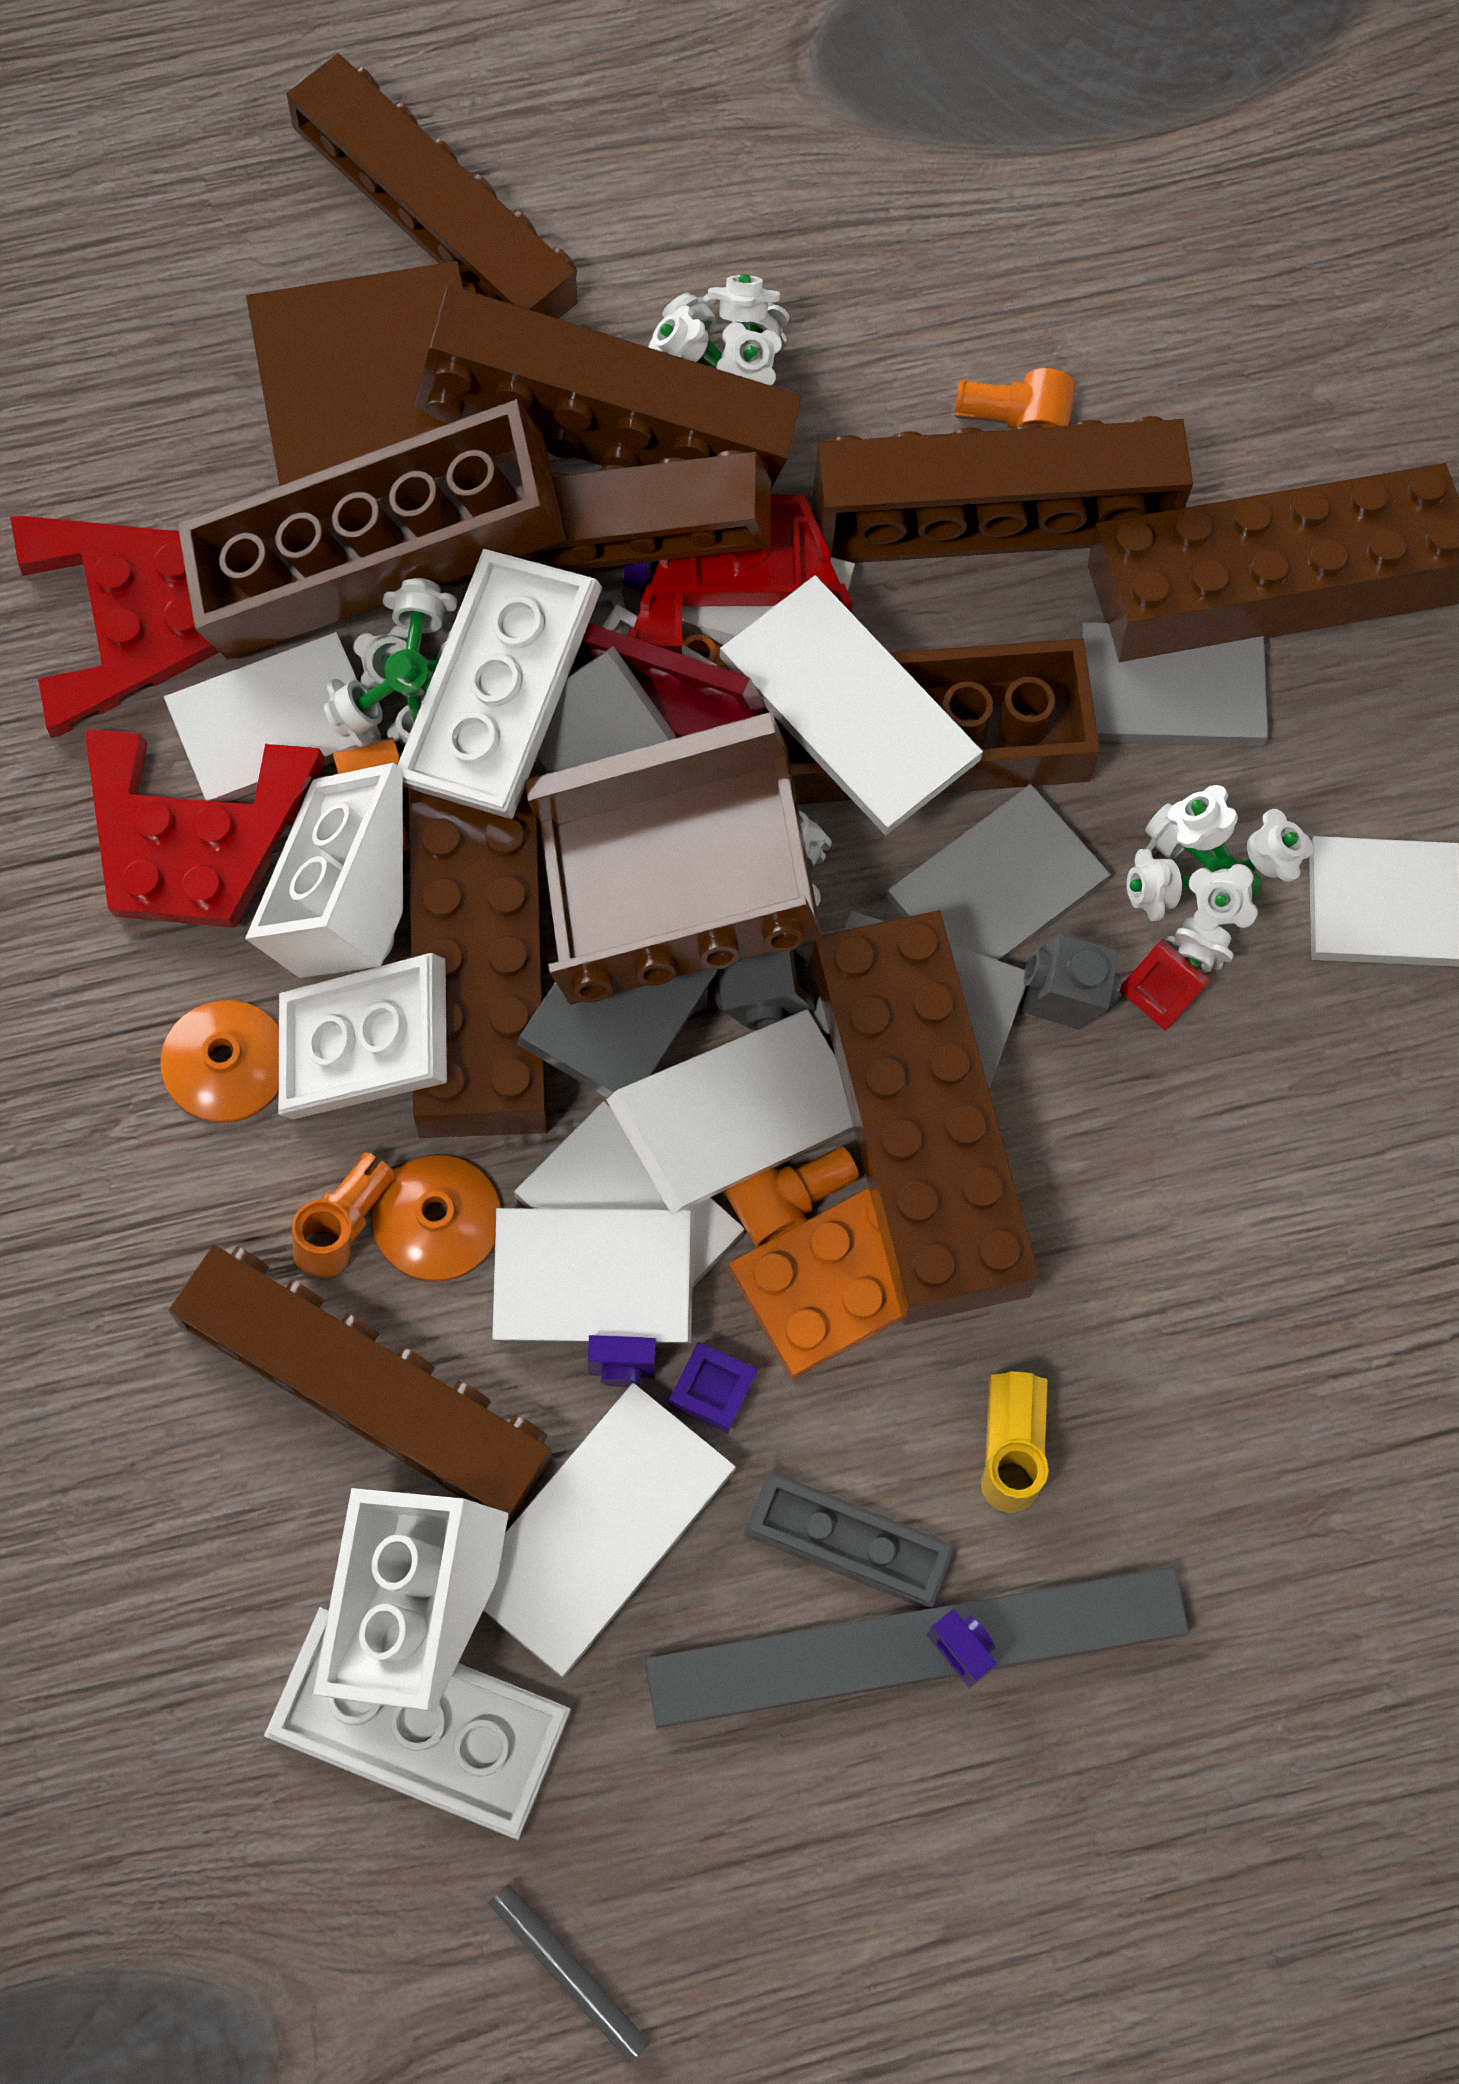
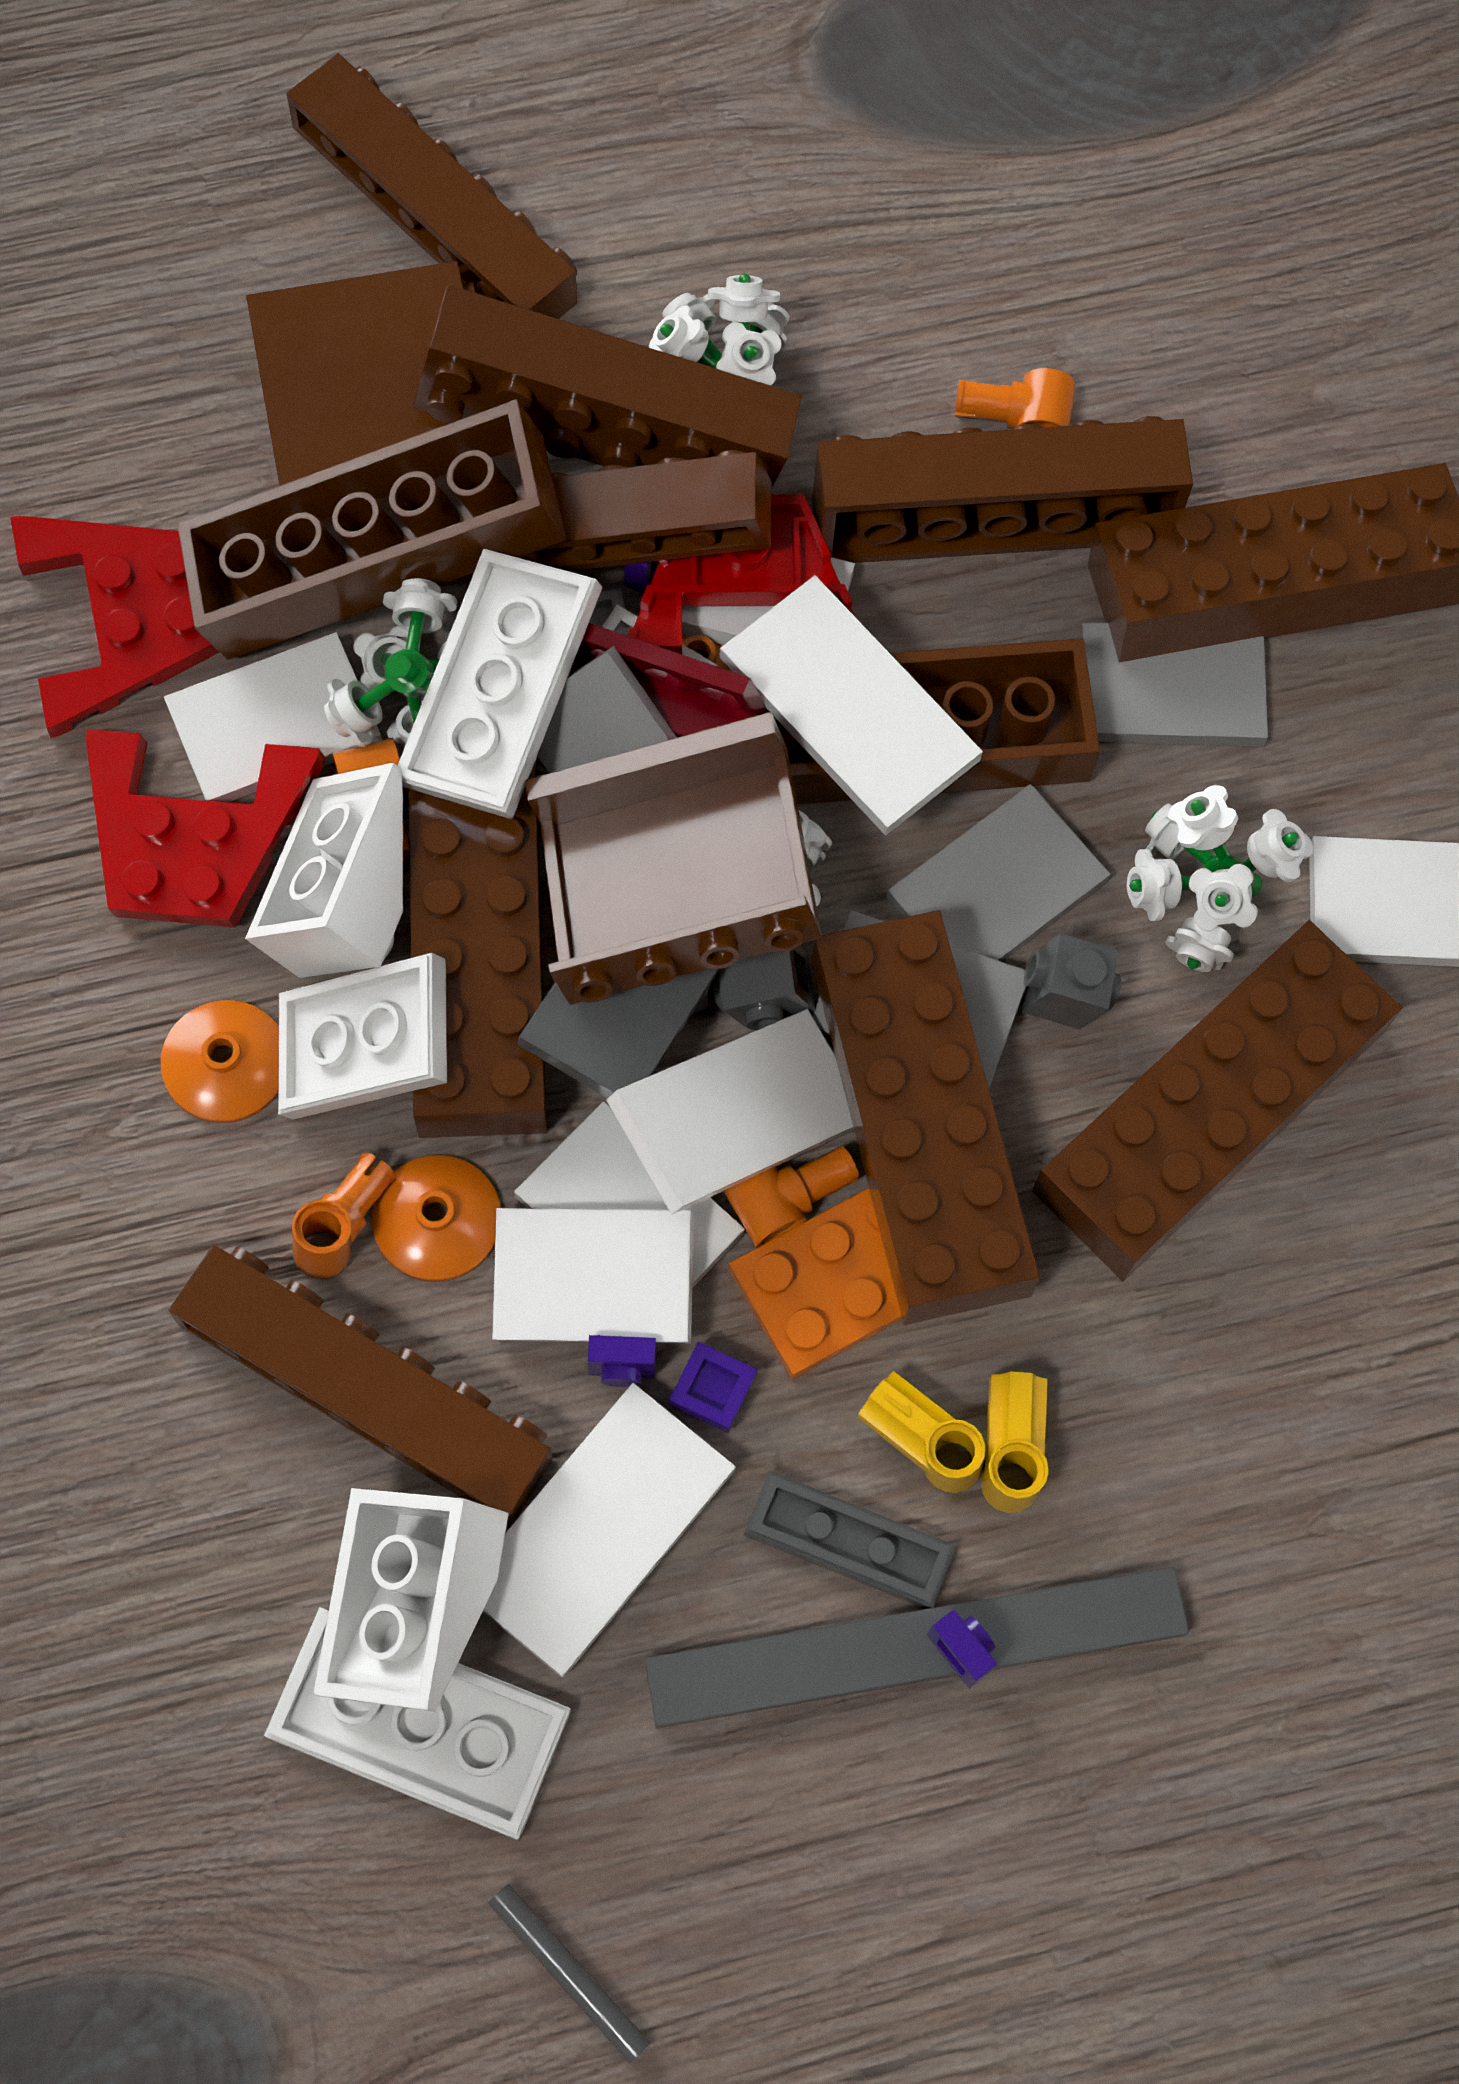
red plate [1120,939,1211,1031] -> none
none -> yellow piece [858,1371,985,1493]
none -> reddish brown brick [1032,919,1403,1282]

